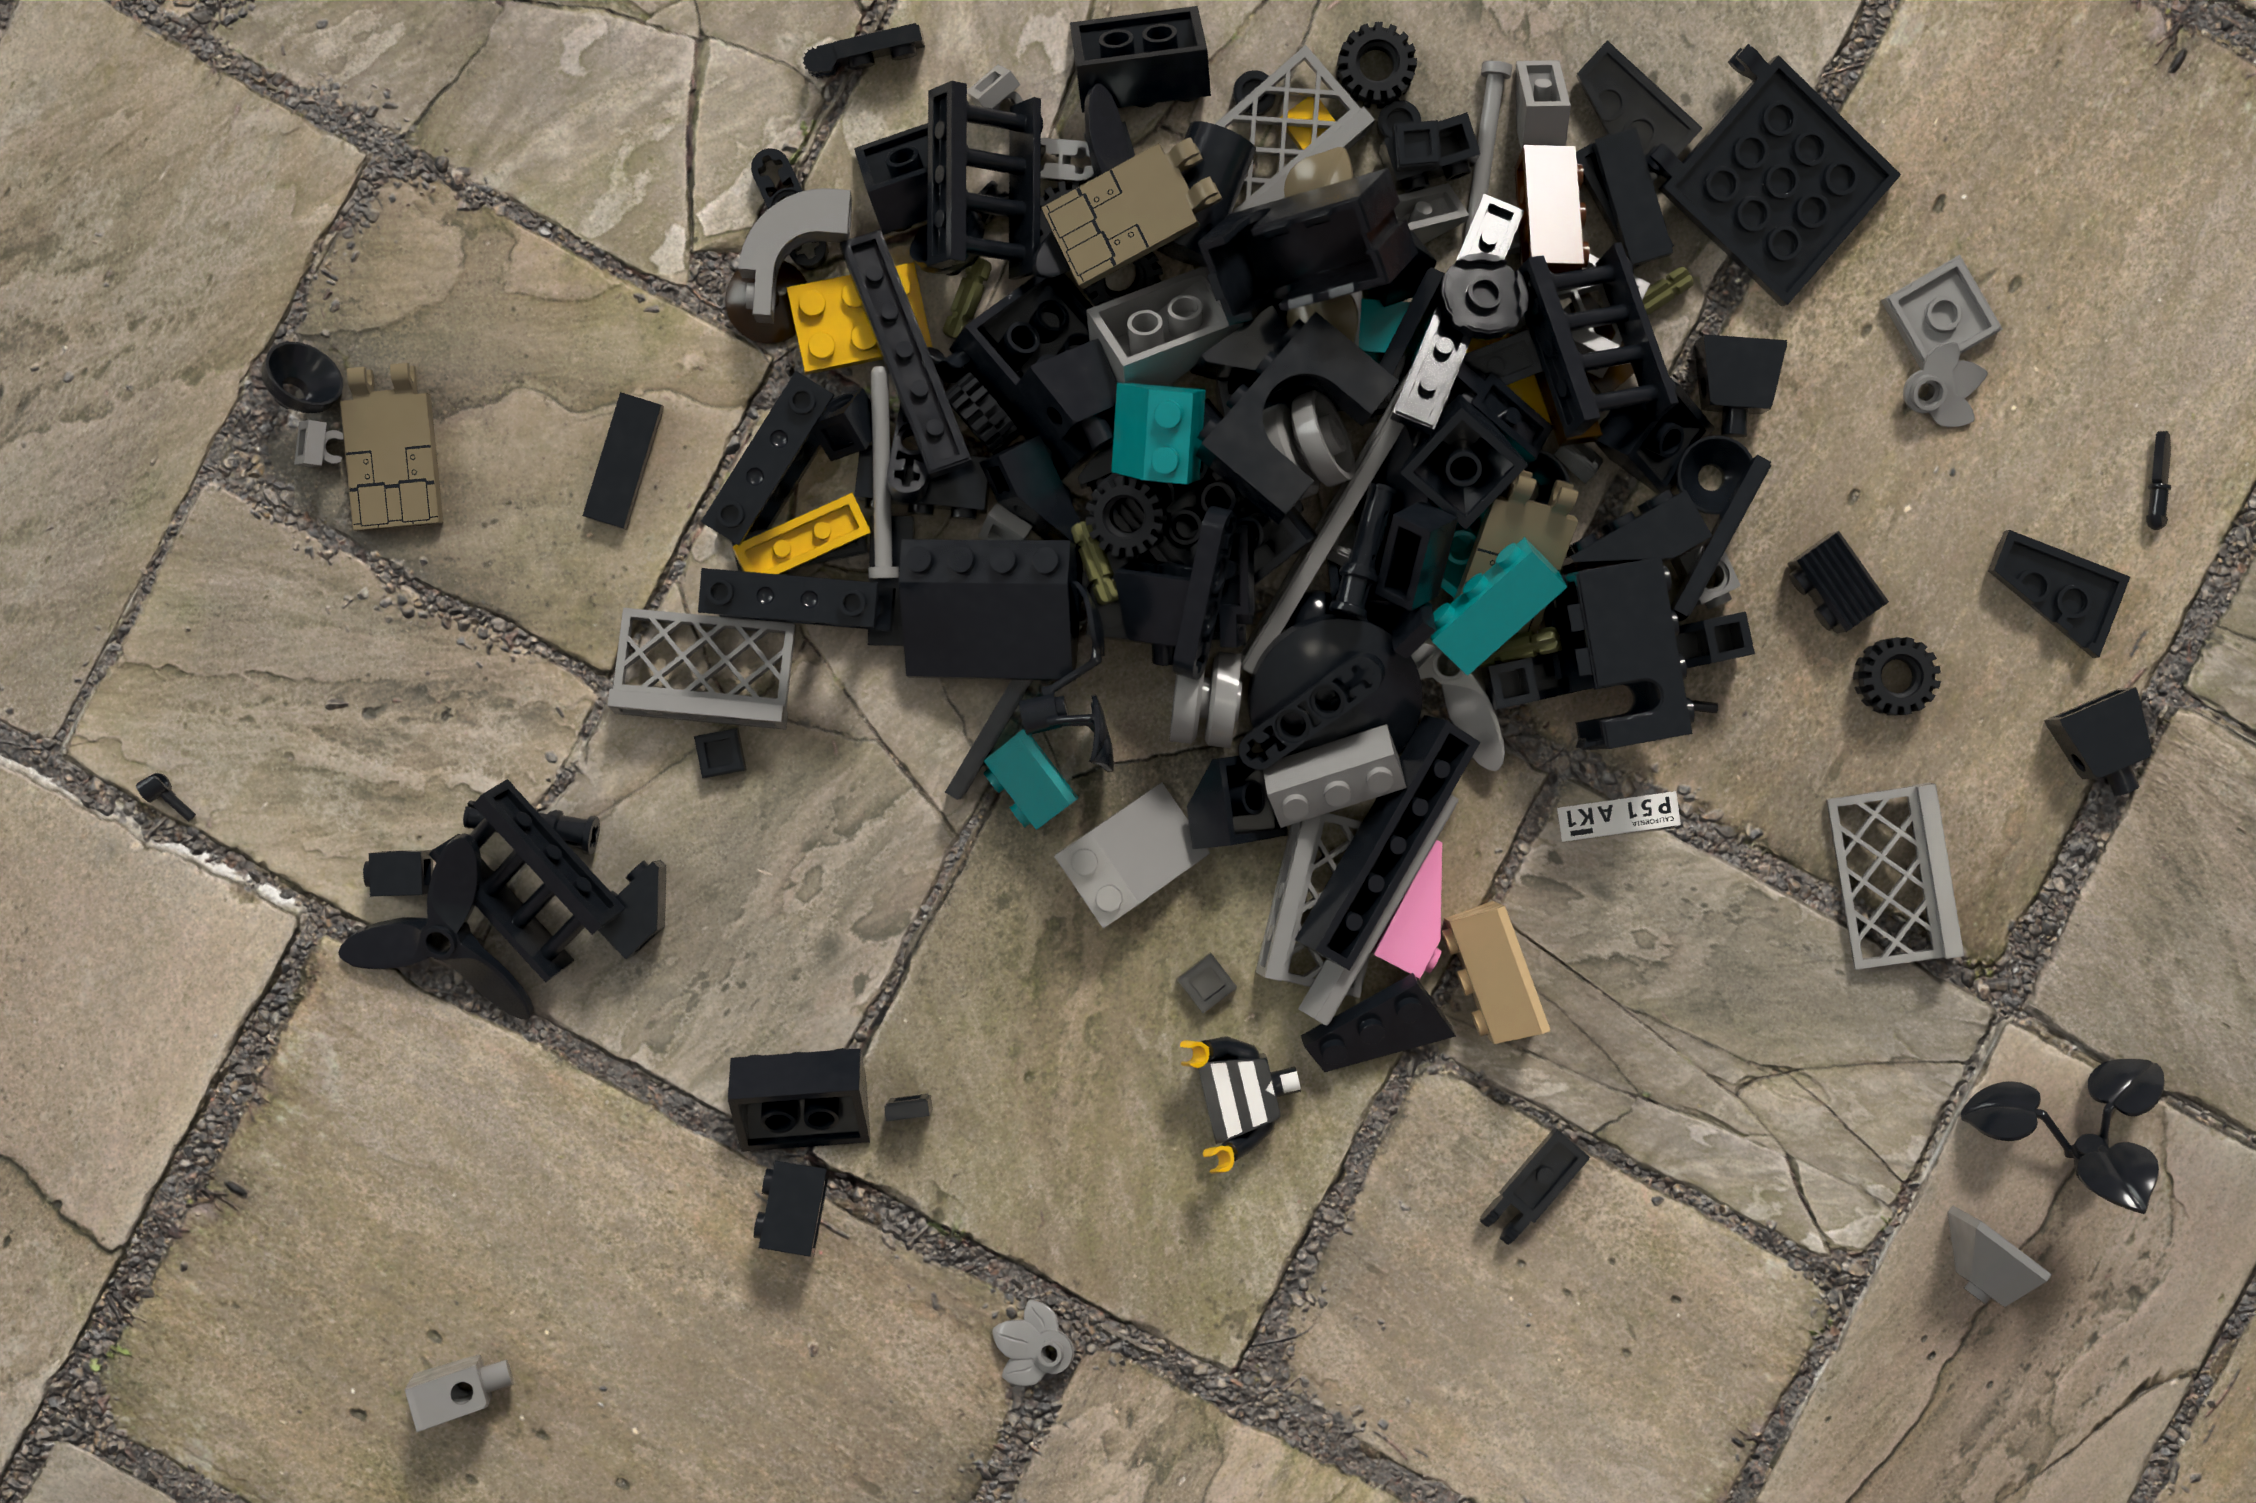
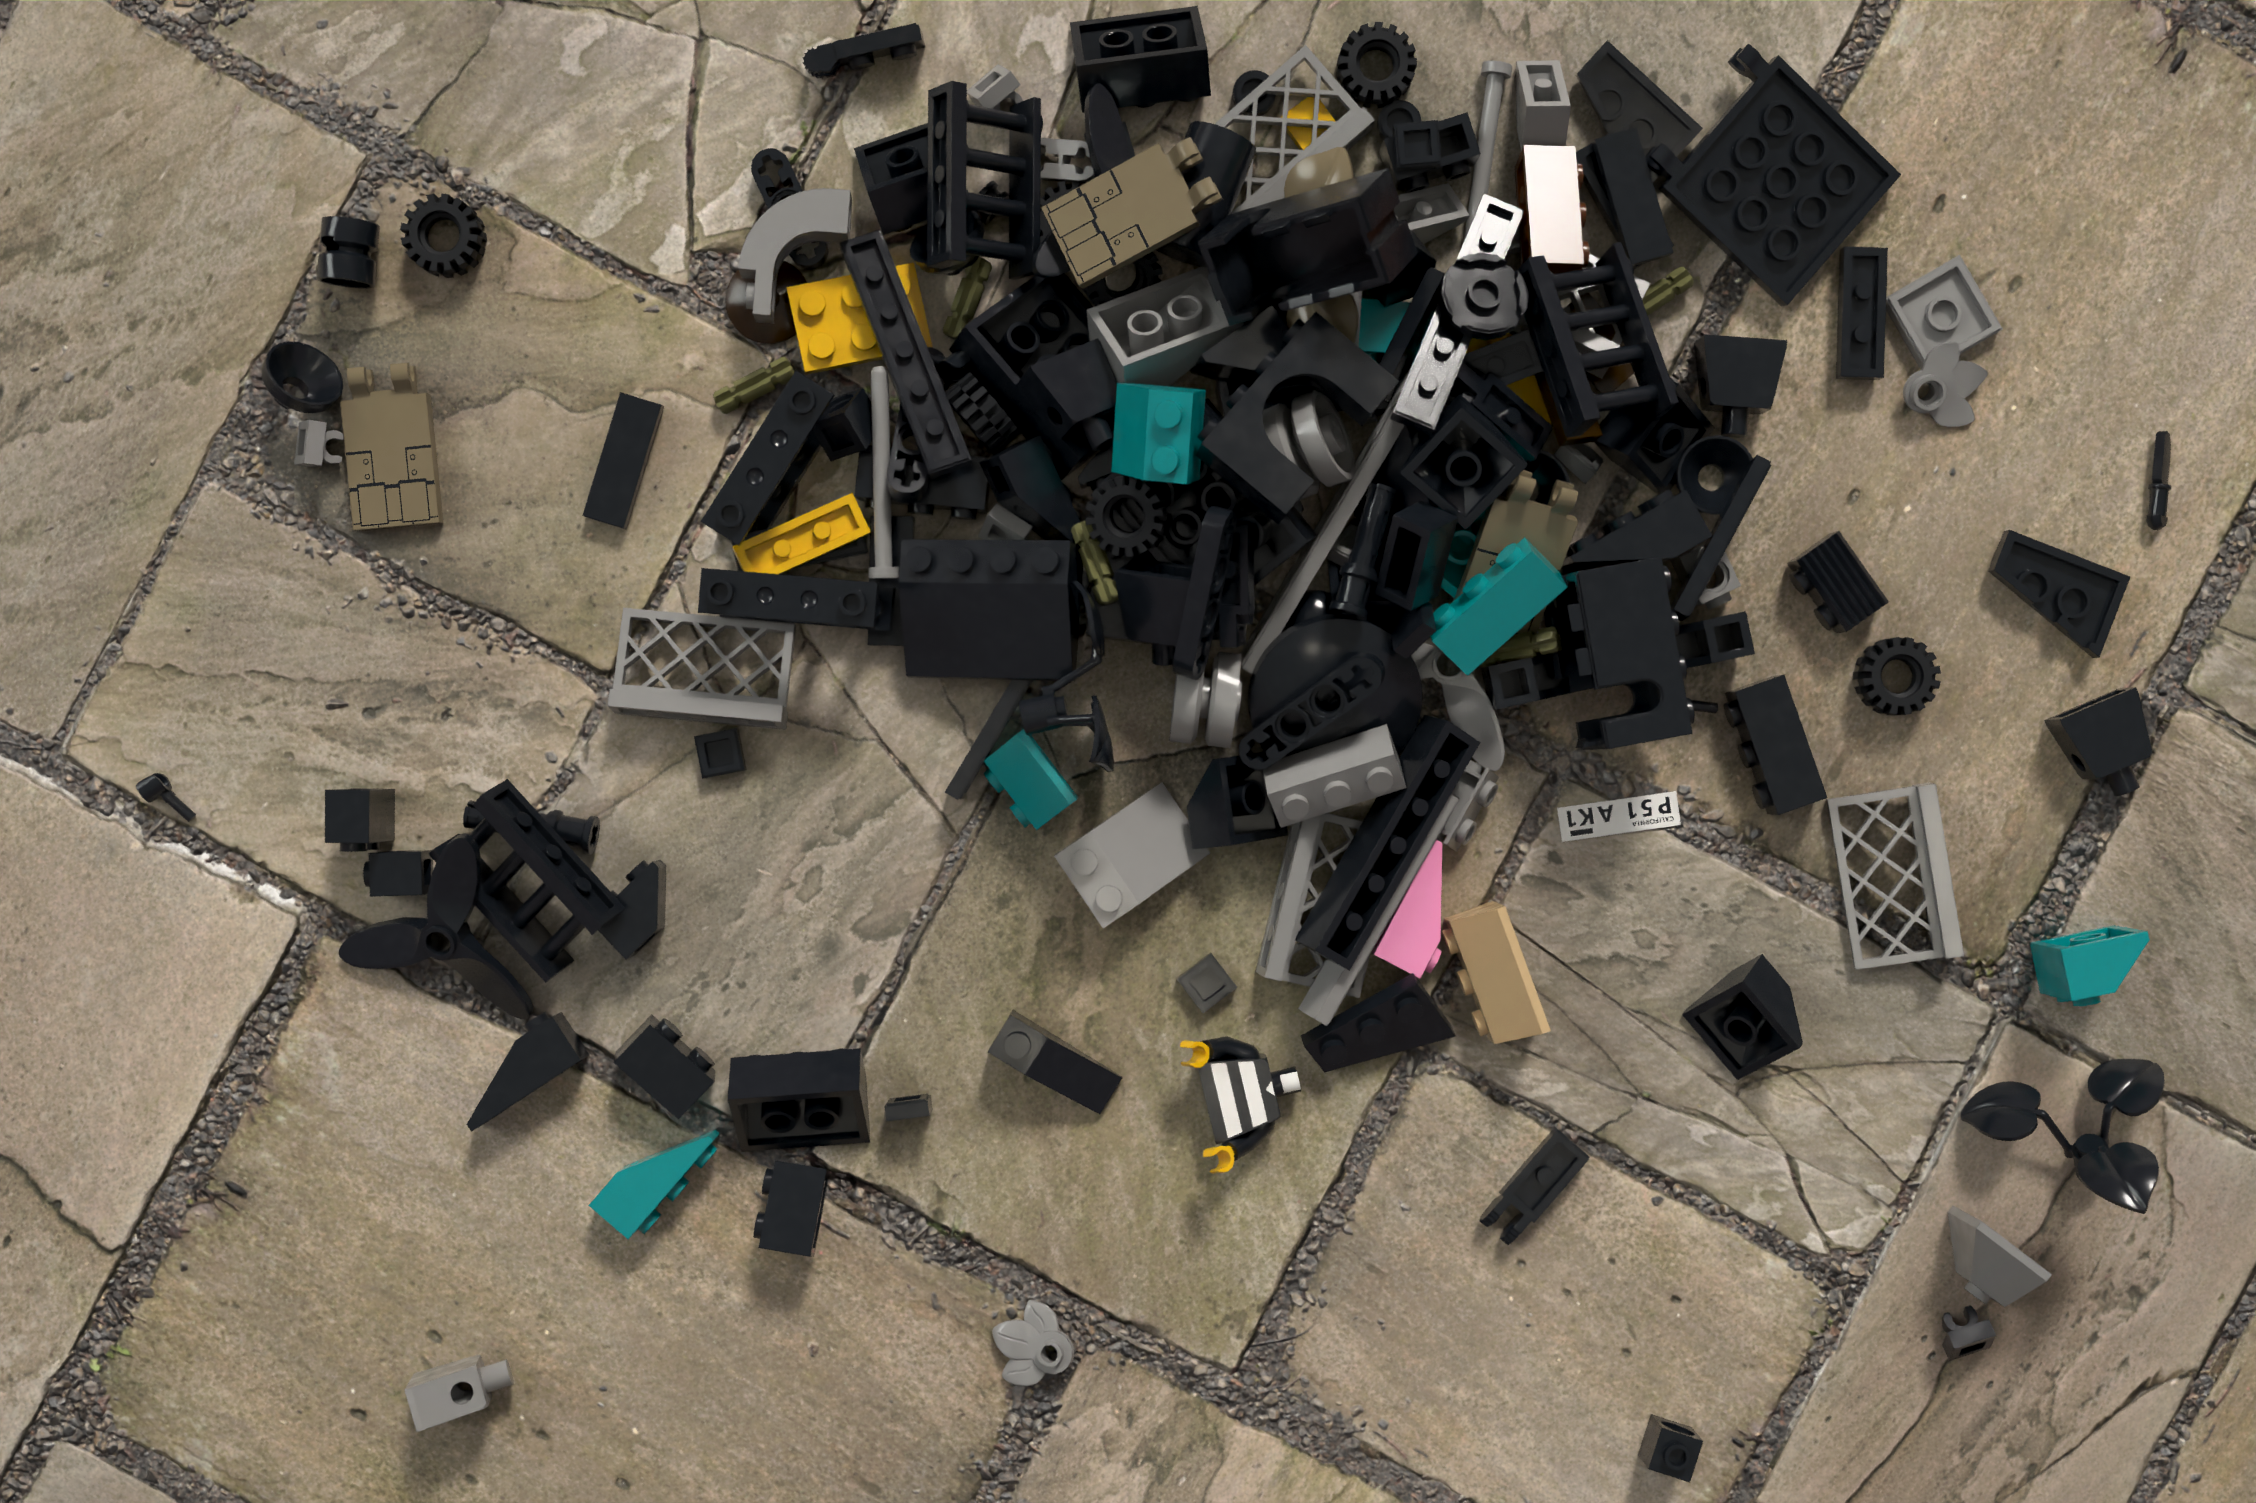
none -> black wheel [316,216,380,289]
none -> black brick [325,788,395,852]
none -> black tyre [400,193,487,278]
none -> black slope [466,1012,590,1132]
none -> teal slope [588,1129,720,1239]
none -> black brick [613,1014,715,1120]
none -> olive axle [713,357,795,414]
none -> black slope [988,1010,1122,1114]
none -> light grey hinge [1436,760,1499,852]
none -> black brick [1638,1414,1703,1483]
none -> black slope [1682,954,1803,1080]
none -> black brick [1723,675,1827,815]
none -> black plate [1836,246,1888,380]
none -> black tile [1942,1305,1996,1361]
none -> teal slope [2030,925,2150,1006]

